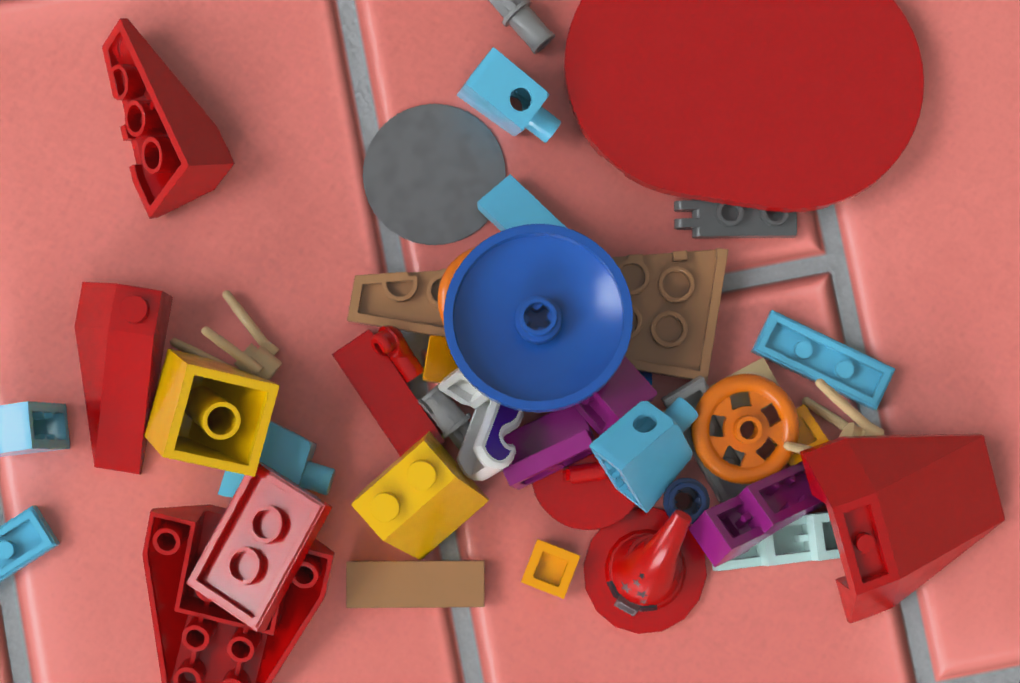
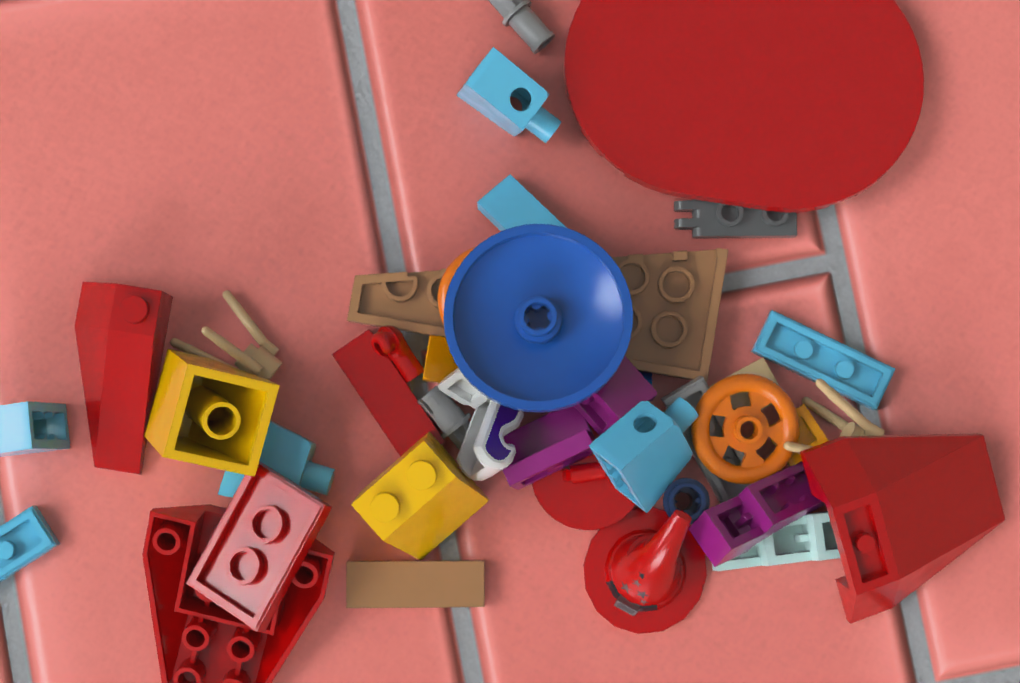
red wedge [102,18,235,219] -> none
flat silver sticker [363,104,506,245] -> none
light orange plate [521,539,580,599] -> none

